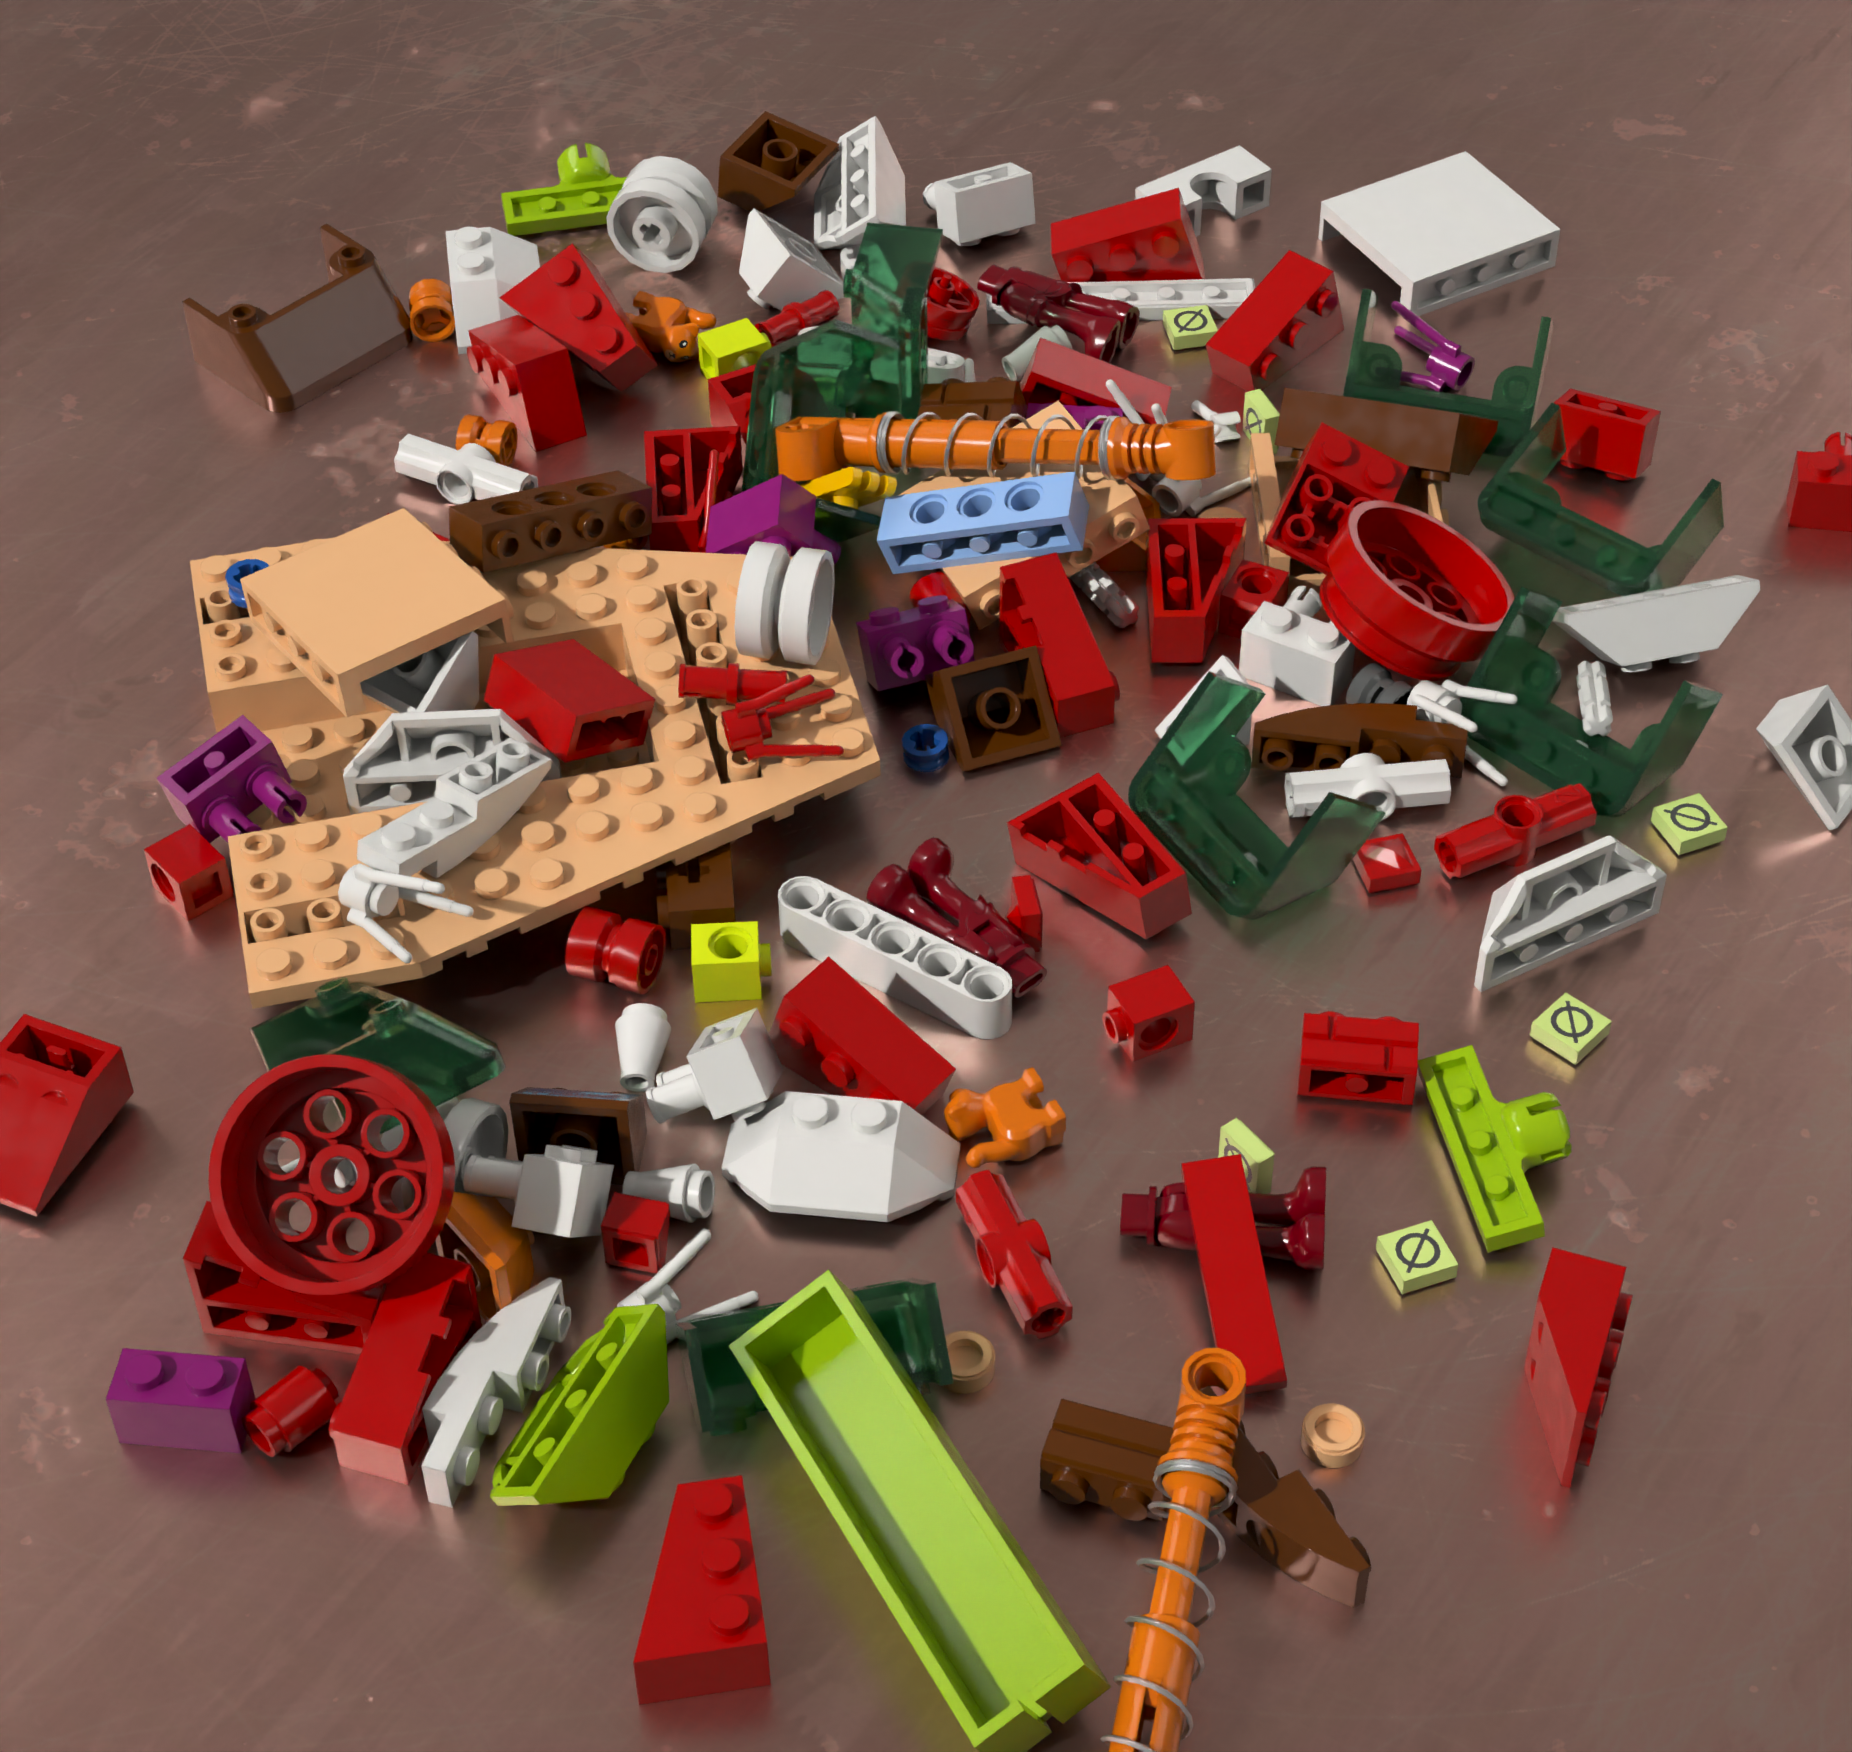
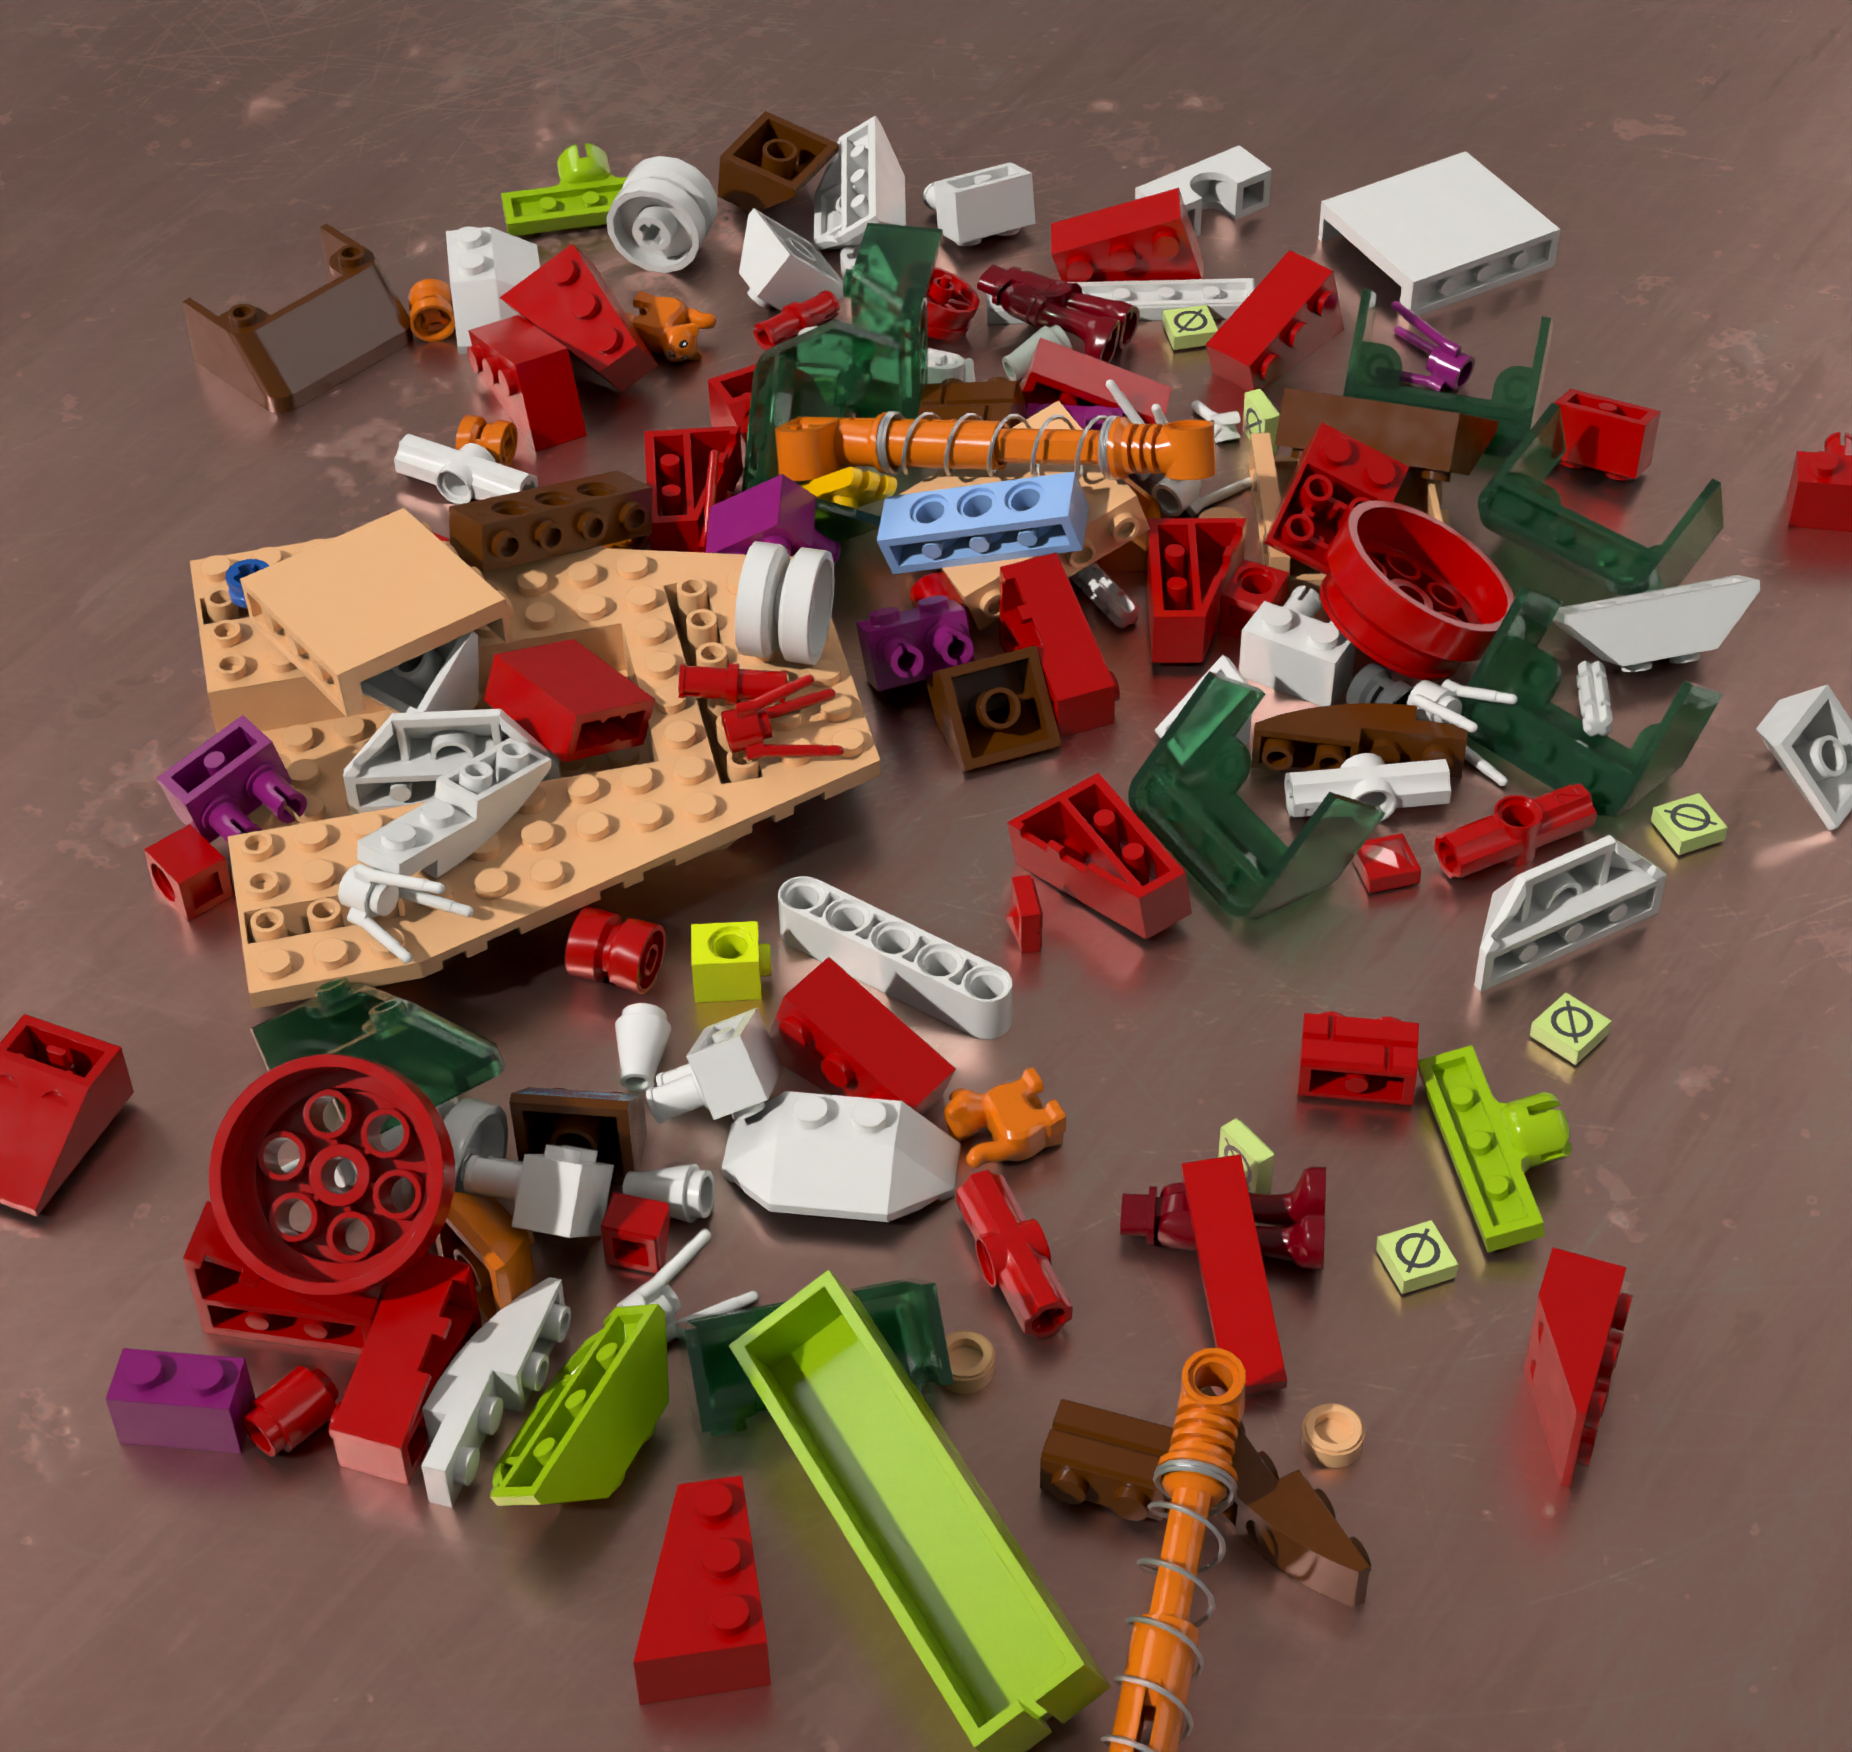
reddish brown brick [655,842,736,950] -> none
neon yellow brick [698,318,773,380] -> none
dark red piece [866,837,1047,998] -> none
blue bush [902,724,950,772] -> none
red brick [1102,965,1195,1062] -> none

